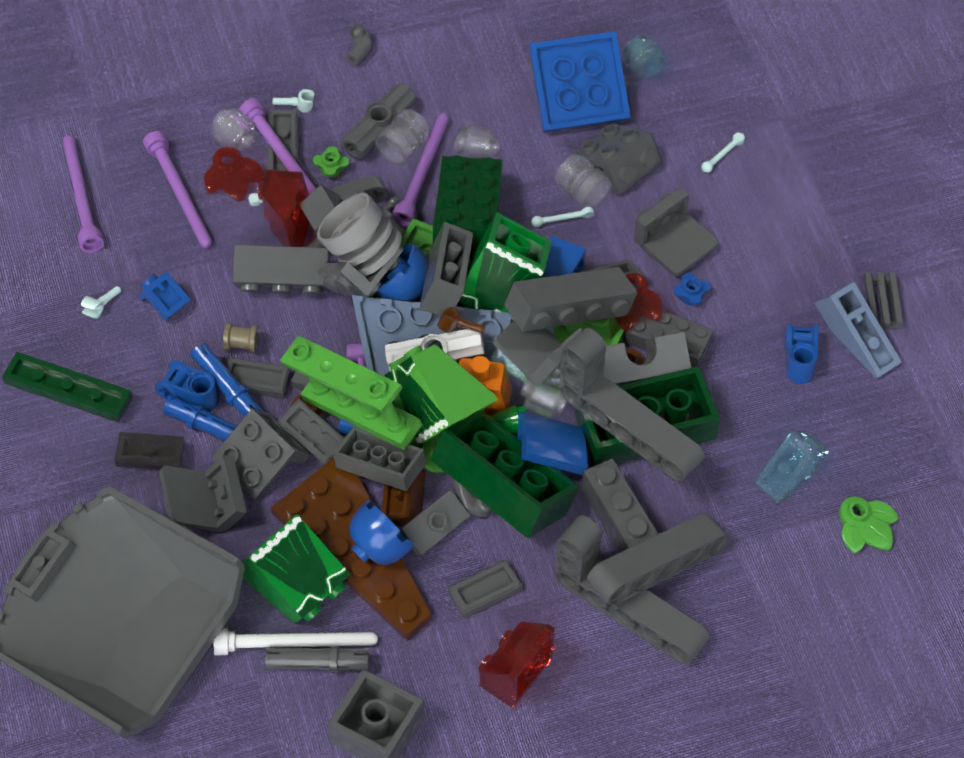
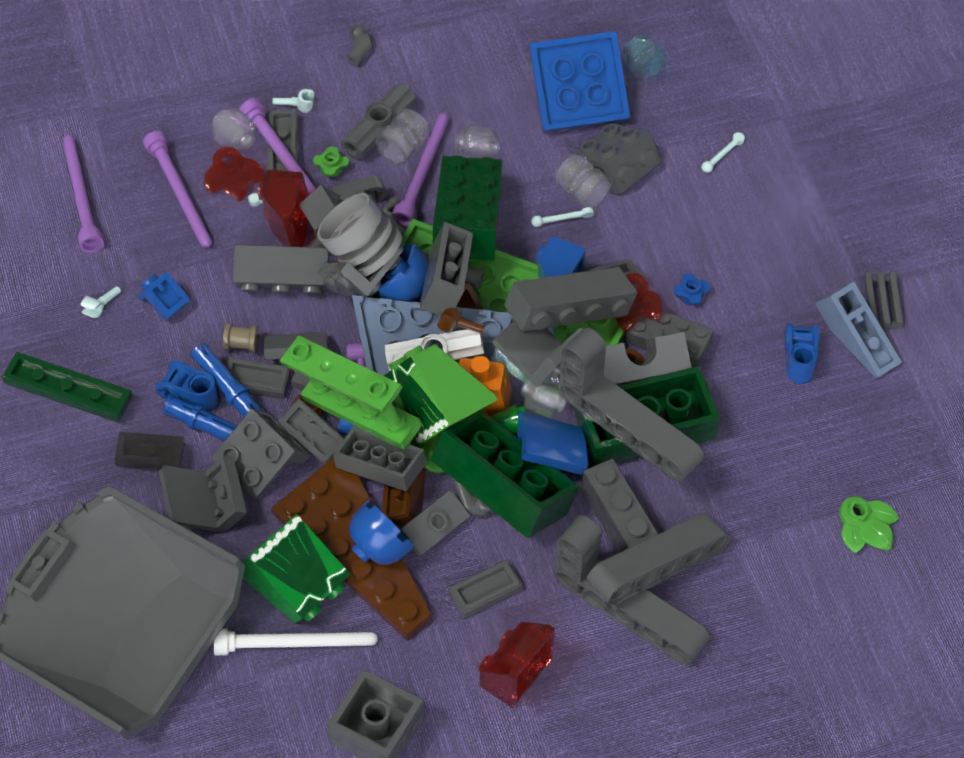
dark grey pin [265,646,370,673] -> none
slope [459,212,552,313] -> none
dark grey bracket [634,187,718,276] -> none
clear light blue slope [754,430,830,503] -> none
none -> dark grey tile [264,332,328,360]

